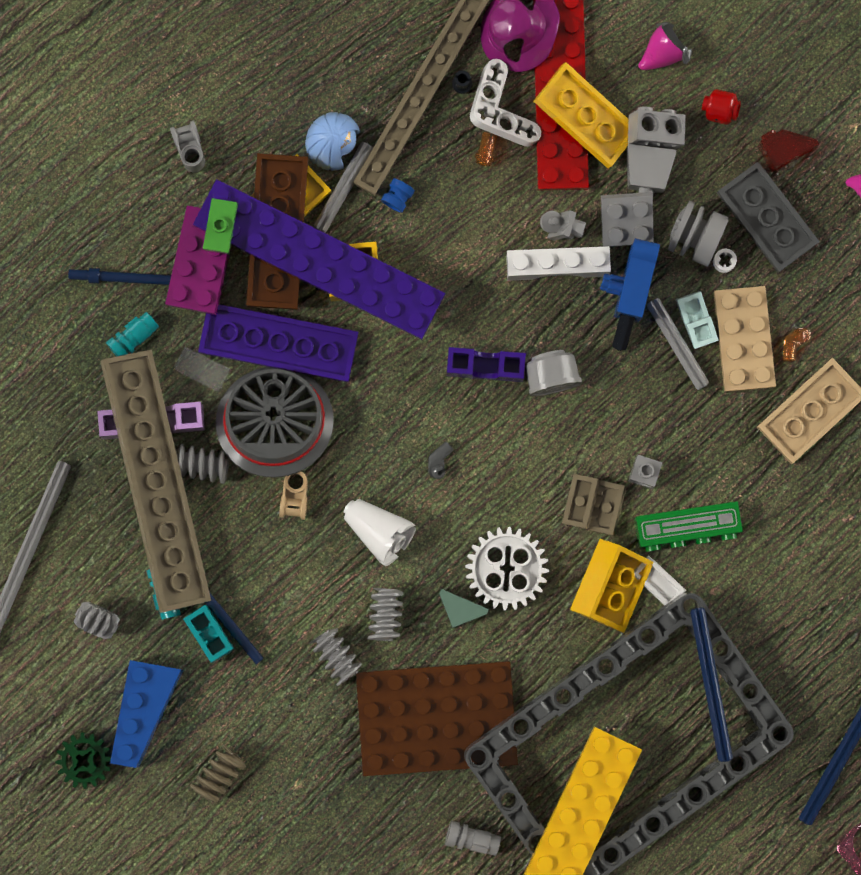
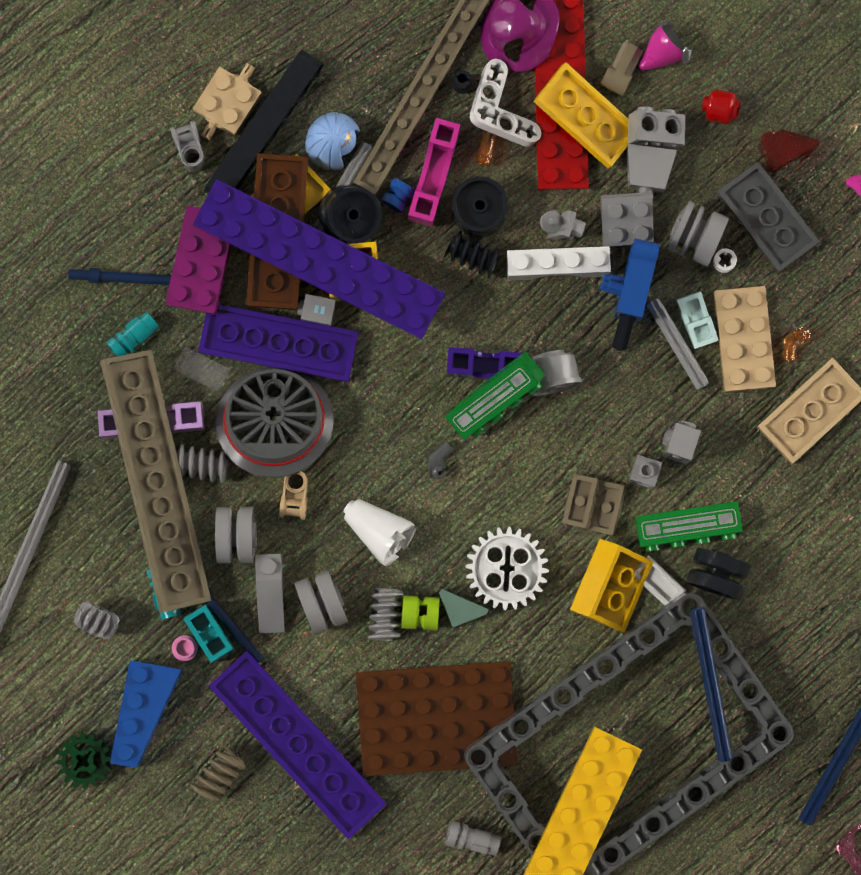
bright green plate [203,198,238,254] -> none
light grey piece [308,628,362,686] -> none
none -> bright pink plate [172,635,198,661]
none -> tan plate [193,63,263,141]
none -> black beam [204,49,324,194]
none -> dark purple plate [209,651,387,839]
none -> light grey wheel [215,507,257,564]
none -> light grey slope [255,554,285,633]
none -> light grey wheel [294,570,348,635]
none -> light grey brick [297,294,337,326]
none -> black wheel [319,185,382,243]
none -> lime wheel [401,595,440,631]
none -> dark pink arch [408,118,460,227]
none -> black piece [444,230,500,279]
none -> green brick [444,351,545,440]
none -> black wheel [452,176,508,238]
none -> dark tan piece [600,42,643,96]
none -> light grey brick [662,421,701,465]
none -> black wheel [685,548,751,600]

